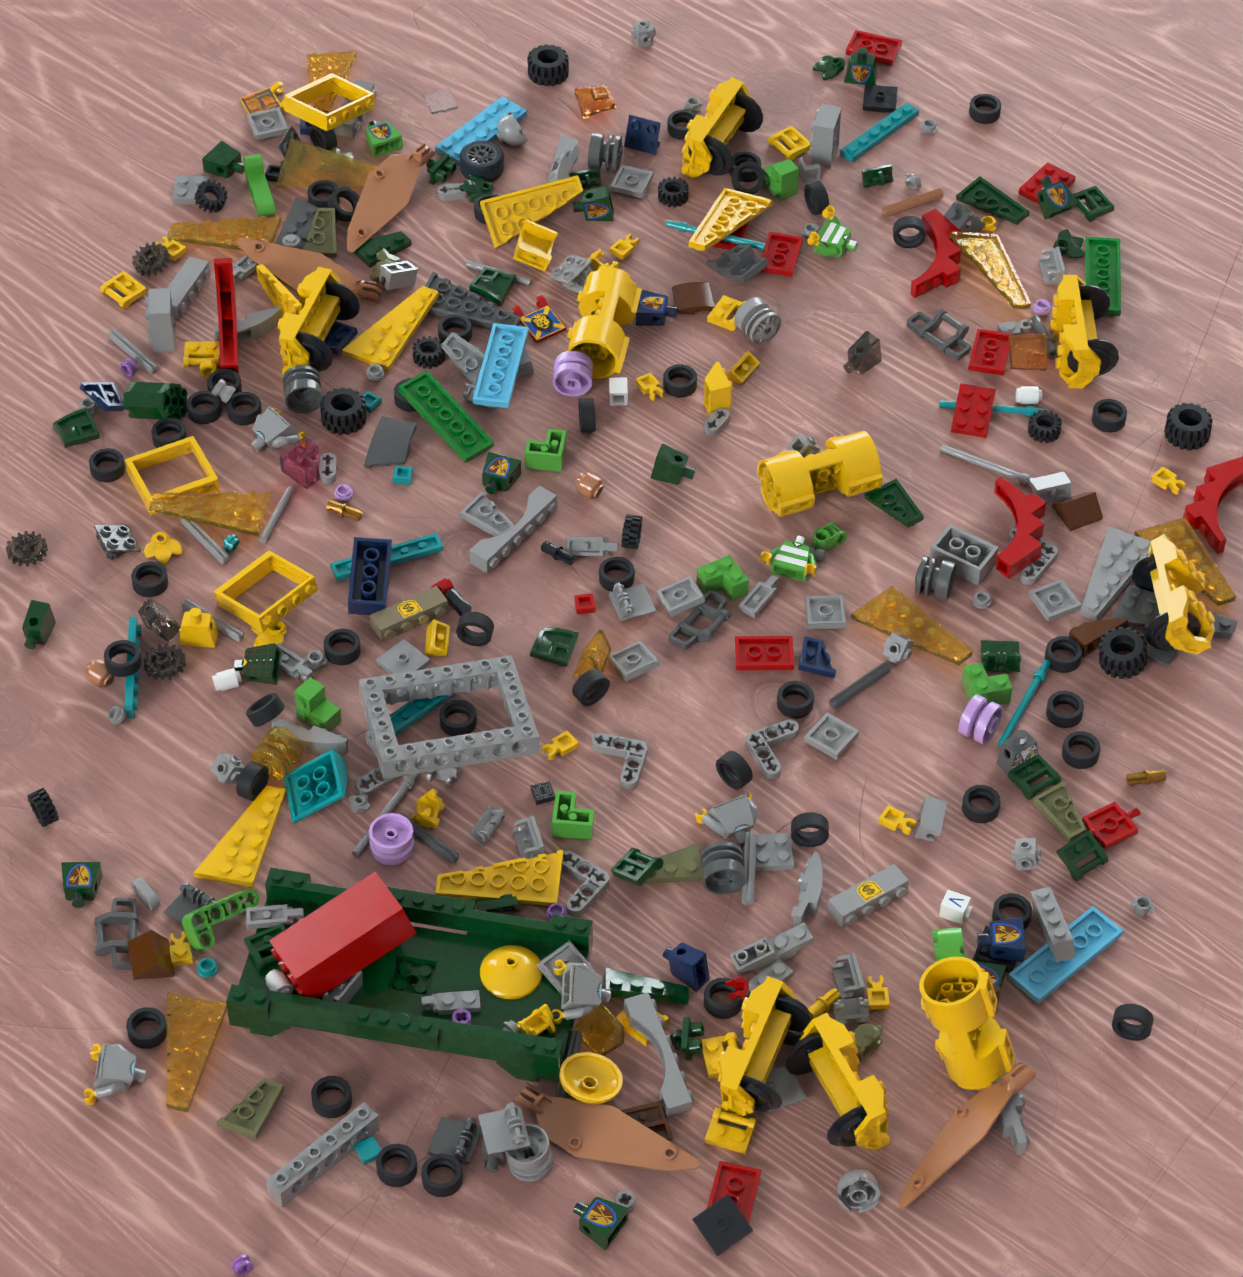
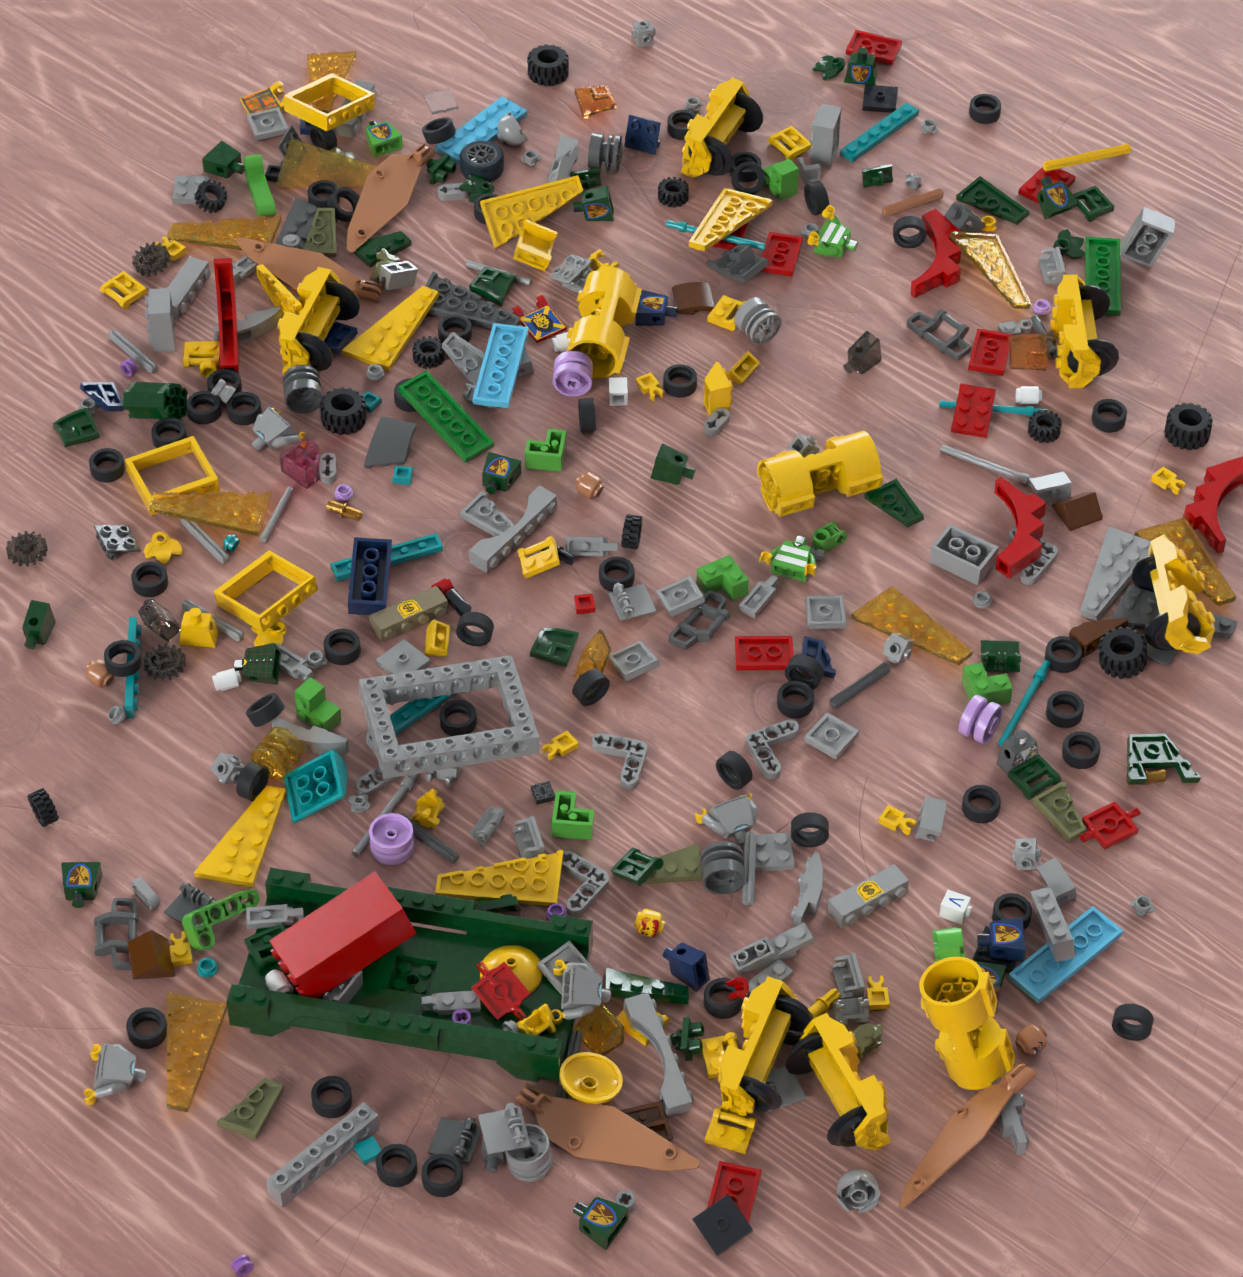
yellow plate [609,234,639,260] -> none
light grey plate [610,164,654,199] -> none
dark grey wheel [915,556,956,601] -> none
light grey plate [1029,579,1081,622] -> none
dark green plate [1056,830,1109,881] -> none
none -> black tyre [422,117,456,144]
none -> red plate [471,961,531,1021]
none -> yellow plate [518,536,560,579]
none -> light grey plate [521,150,541,166]
none -> white brick [552,332,570,353]
none -> yellow head [634,908,665,938]
none -> black tyre [785,654,824,690]
none -> nougat head [1015,1024,1047,1056]
none -> light grey hinge [1036,858,1077,904]
none -> yellow axle [1043,144,1132,171]
none -> light grey brick [1120,207,1176,267]
none -> wing [1127,733,1201,784]

